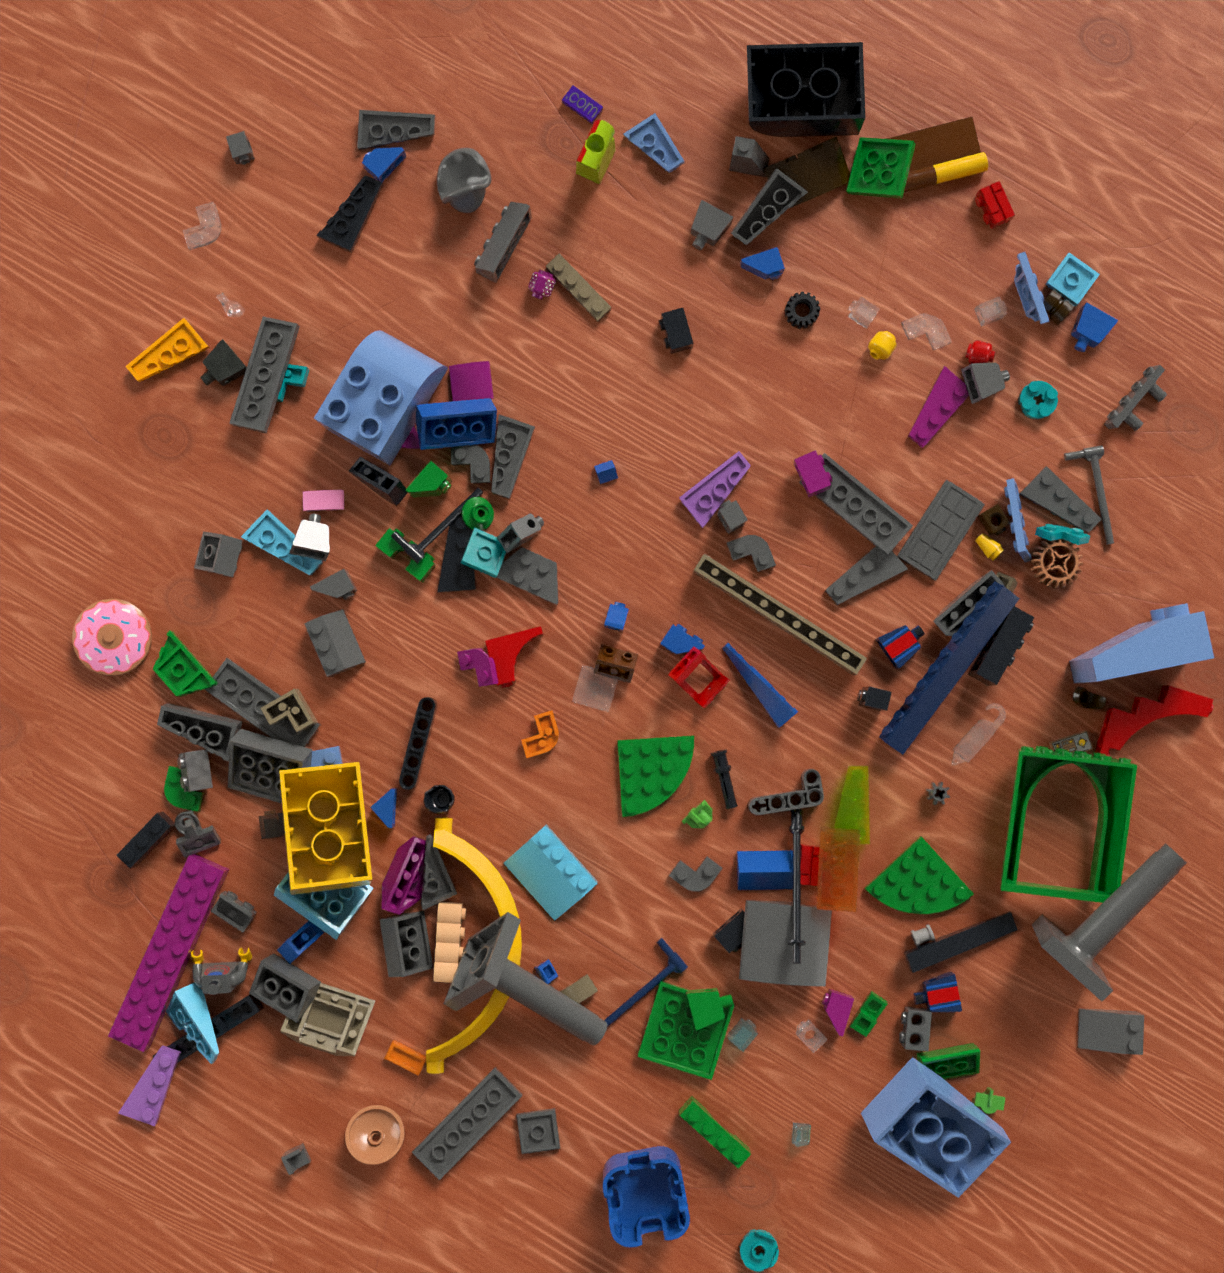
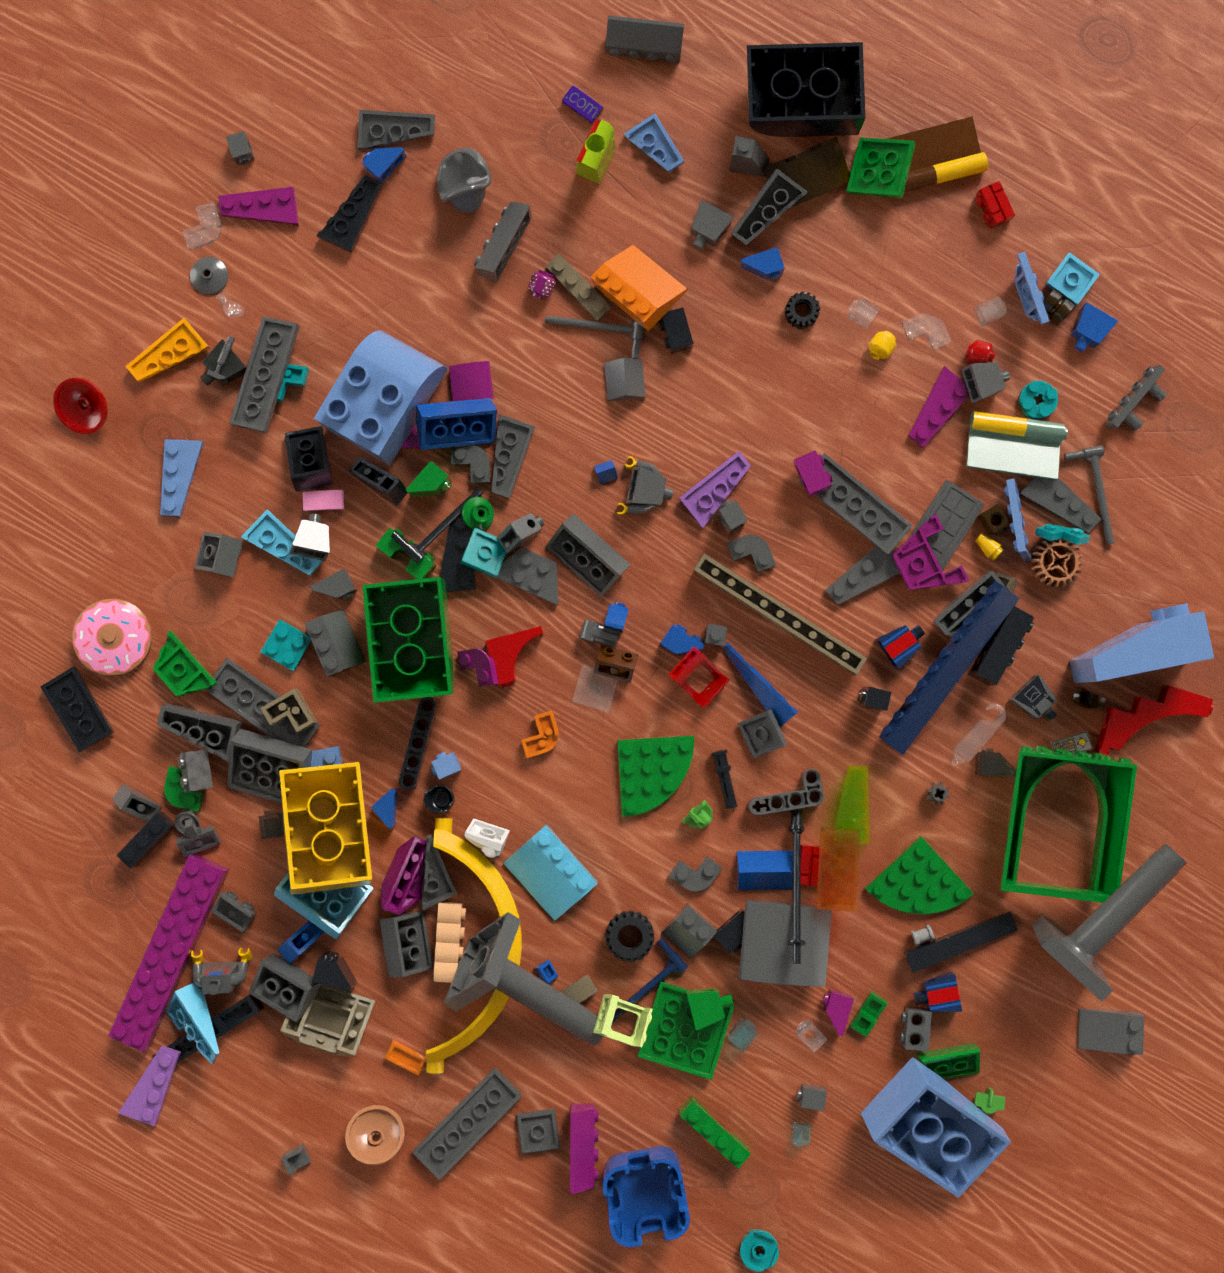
none -> black plate [40,667,114,752]
none -> red dish [53,377,108,434]
none -> dark grey slope [112,784,162,821]
none -> medium blue wing [160,439,204,517]
none -> dark grey dish [190,257,228,295]
none -> dark grey piece [207,336,235,380]
none -> magenta wing [218,187,299,226]
none -> teal plate [260,619,312,671]
none -> black slope [284,426,333,492]
none -> black slope [312,951,357,991]
none -> green brick [362,577,454,703]
none -> medium blue brick [430,752,462,779]
none -> white slope [464,818,510,858]
none -> dark grey bar [545,315,644,359]
none -> dark grey slope [545,514,631,597]
none -> magenta slope [570,1104,599,1194]
none -> dark grey piece [579,619,619,648]
none -> orange slope [591,245,688,332]
none -> yellowish green window [593,994,652,1047]
none -> dark grey slope [604,357,646,401]
none -> dark grey slope [606,15,684,63]
none -> black tyre [606,910,654,962]
none -> dark grey torso [616,456,673,515]
none -> dark grey slope [662,903,718,958]
none -> dark grey brick [704,624,728,647]
none -> dark grey plate [738,709,787,758]
none -> dark grey brick [796,1084,827,1111]
none -> magenta wing [892,514,969,590]
none -> door [966,411,1068,480]
none -> clear smoke slope [975,748,1016,776]
none -> torso [1008,674,1057,722]

